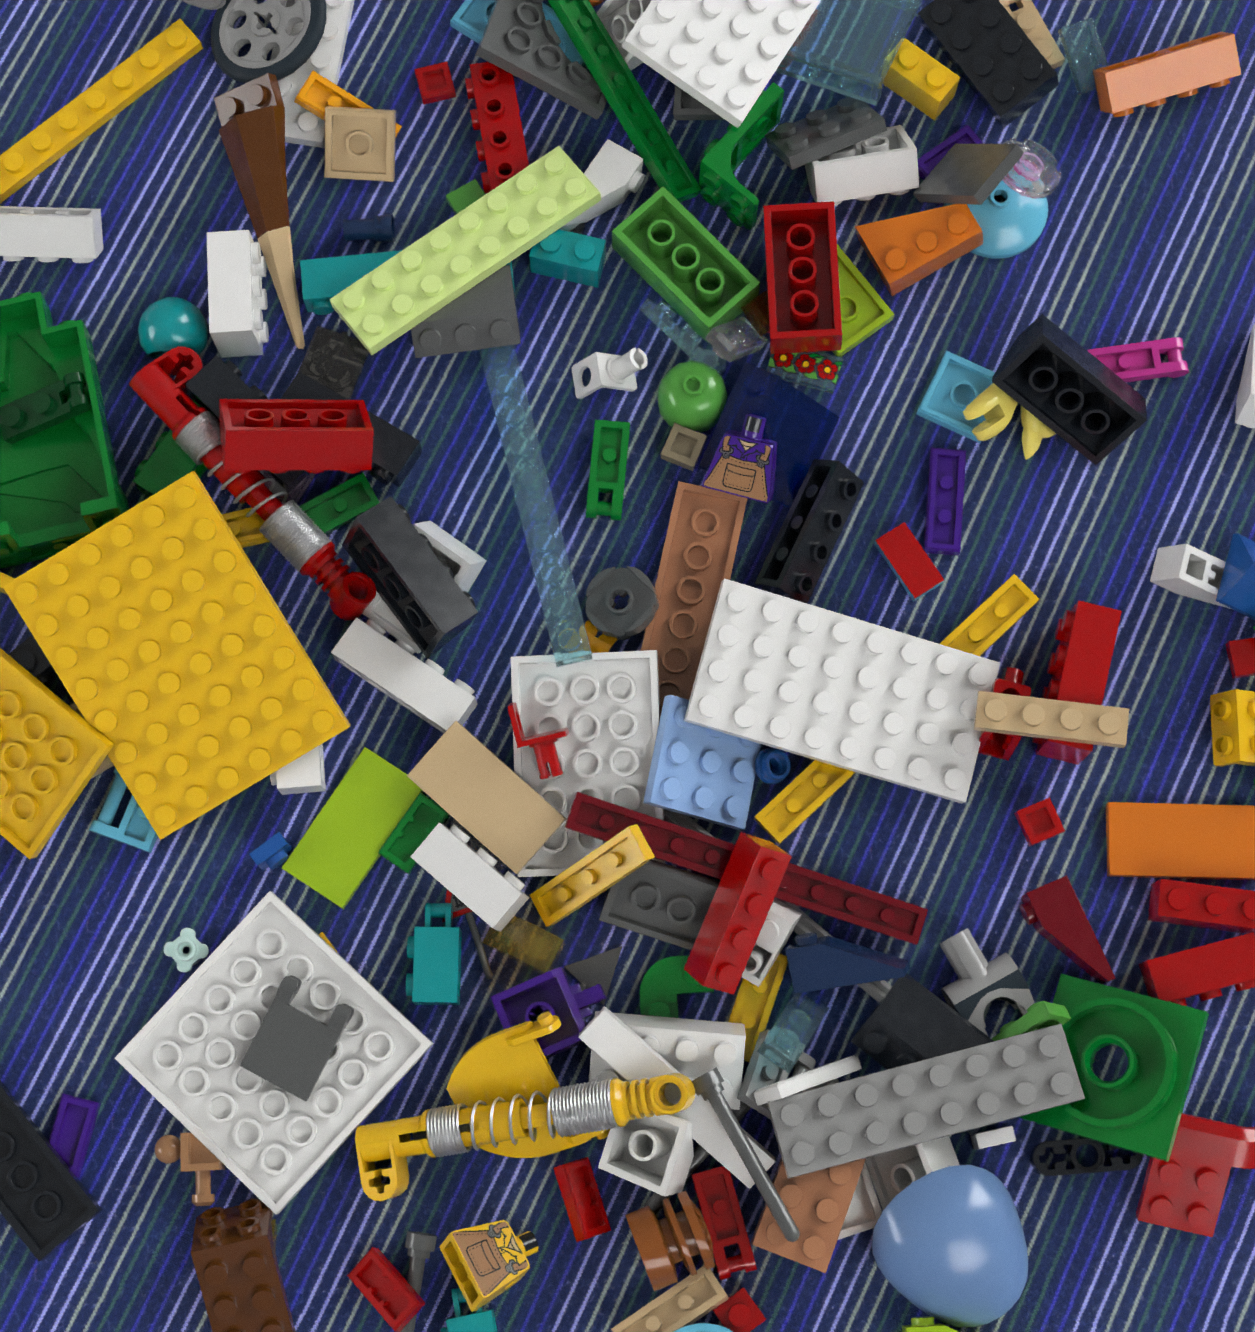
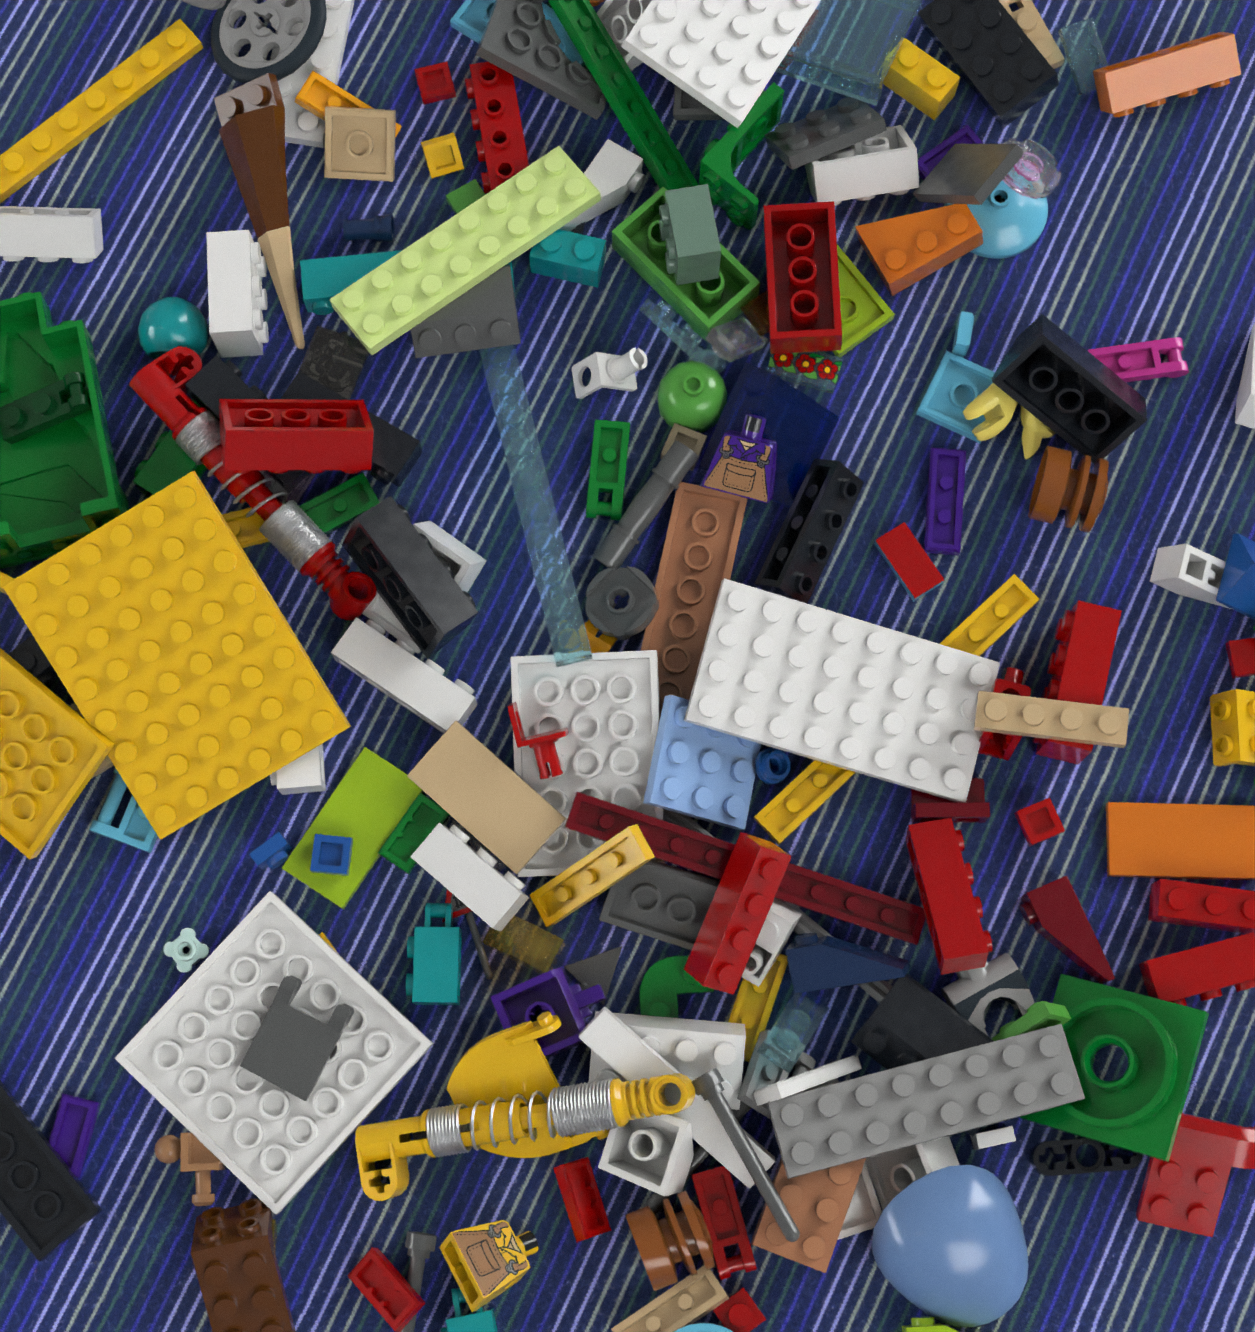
none -> blue plate [310,834,353,876]
none -> yellow plate [421,132,464,179]
none -> dark grey piece [592,440,699,569]
none -> sand green brick [659,184,721,285]
none -> red brick [906,817,993,975]
none -> dark red panel [911,778,990,823]
none -> medium azure tile [952,311,974,358]
none -> dark orange wheel [1028,445,1109,533]

